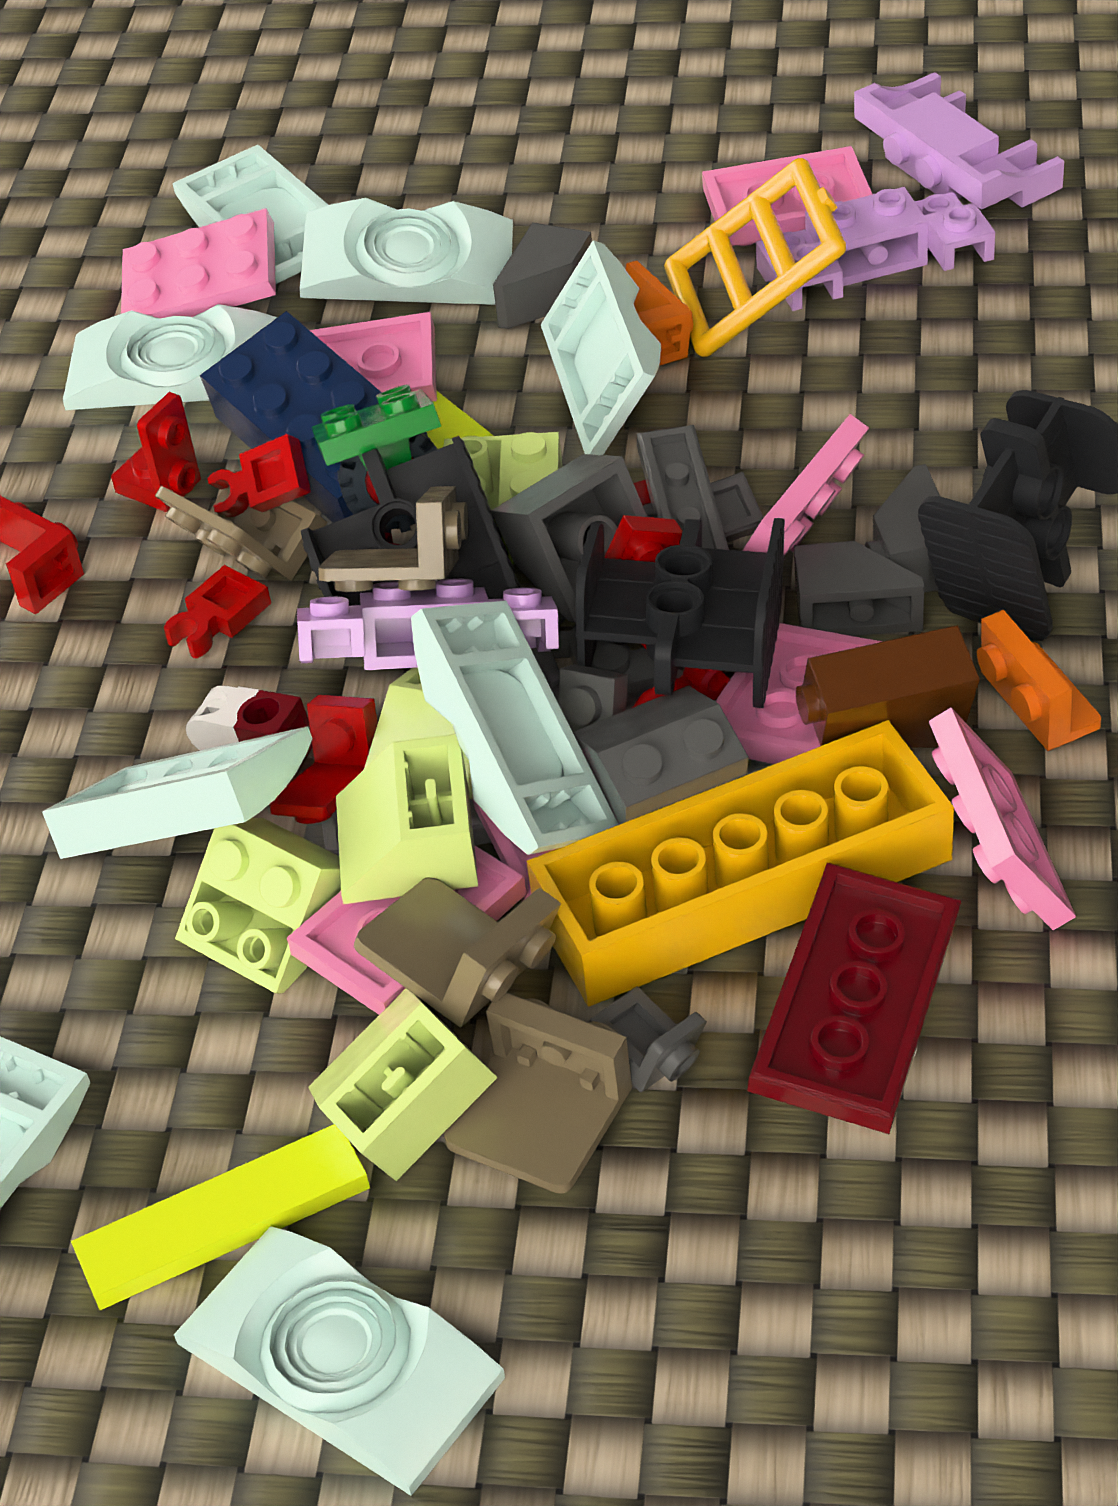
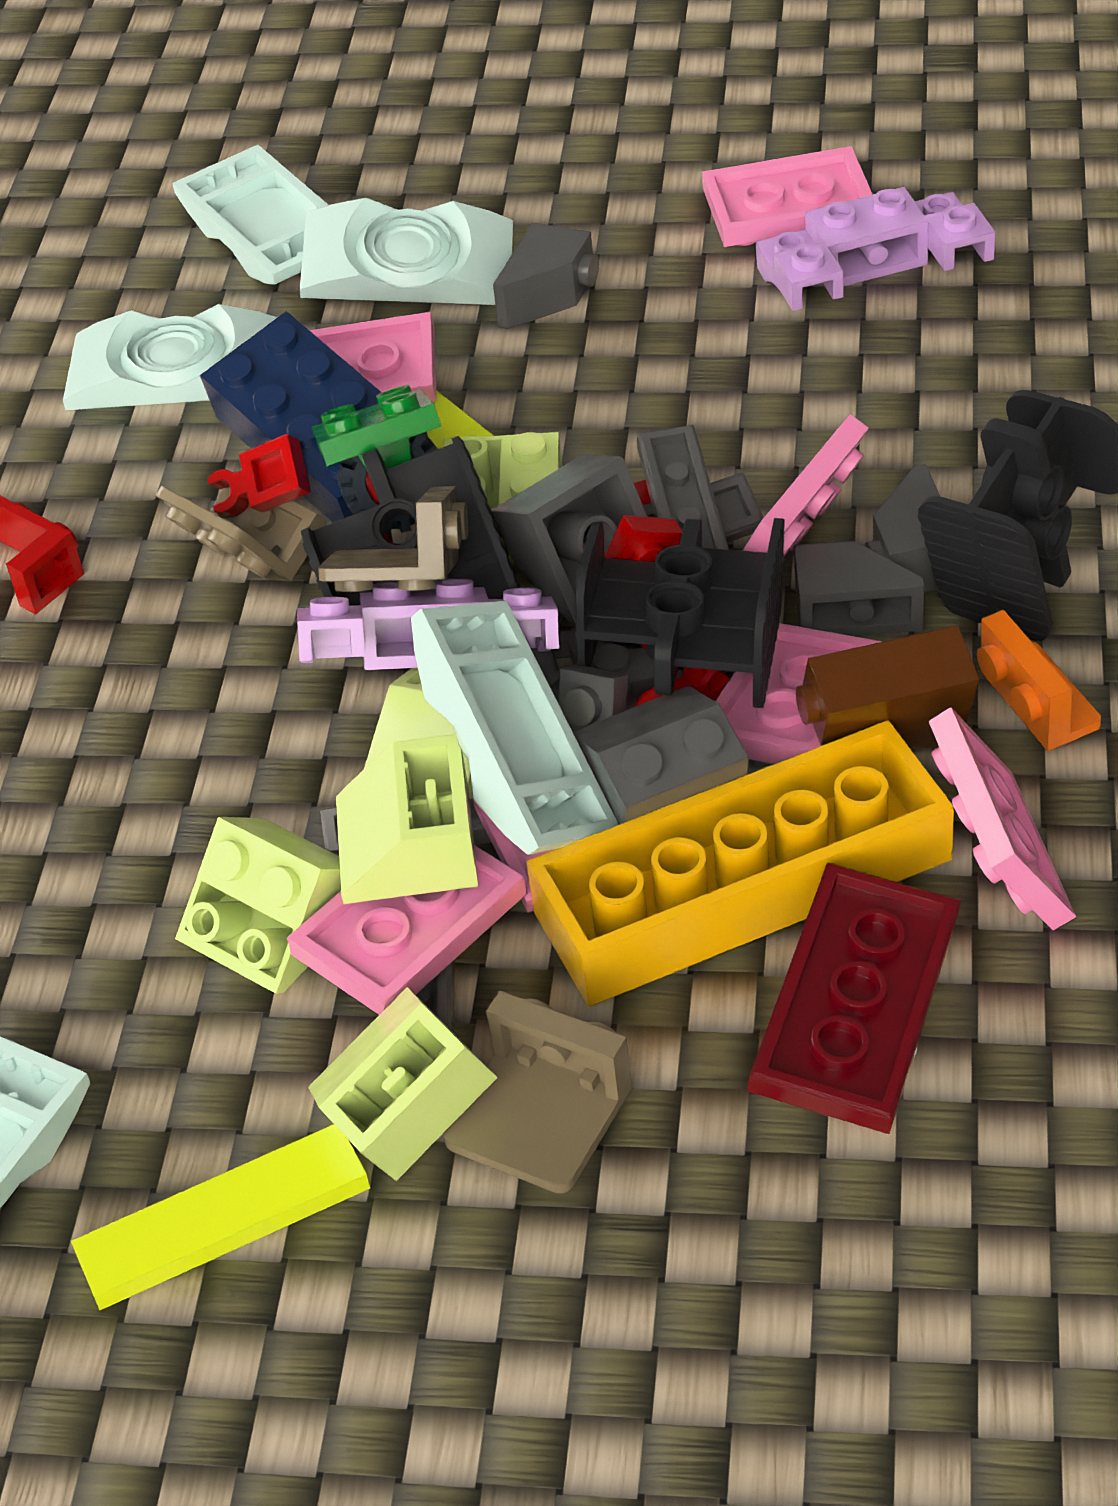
light aqua slope [42,726,313,859] -> none
red bracket [111,392,201,512] -> none
bright pink plate [121,208,276,319] -> none
red plate [164,565,272,659] -> none
light aqua slope [174,1226,505,1496] -> none
leg [186,686,313,780] -> none
red bracket [269,695,378,824] -> none
dark tan bracket [354,878,561,1028] -> none
light aqua slope [541,240,661,455] -> none
dark grey bracket [589,987,707,1093] -> none
orange bracket [625,260,693,366] -> none
yellow bar [664,158,846,357] -> none
lavender bracket [854,72,1064,210] -> none

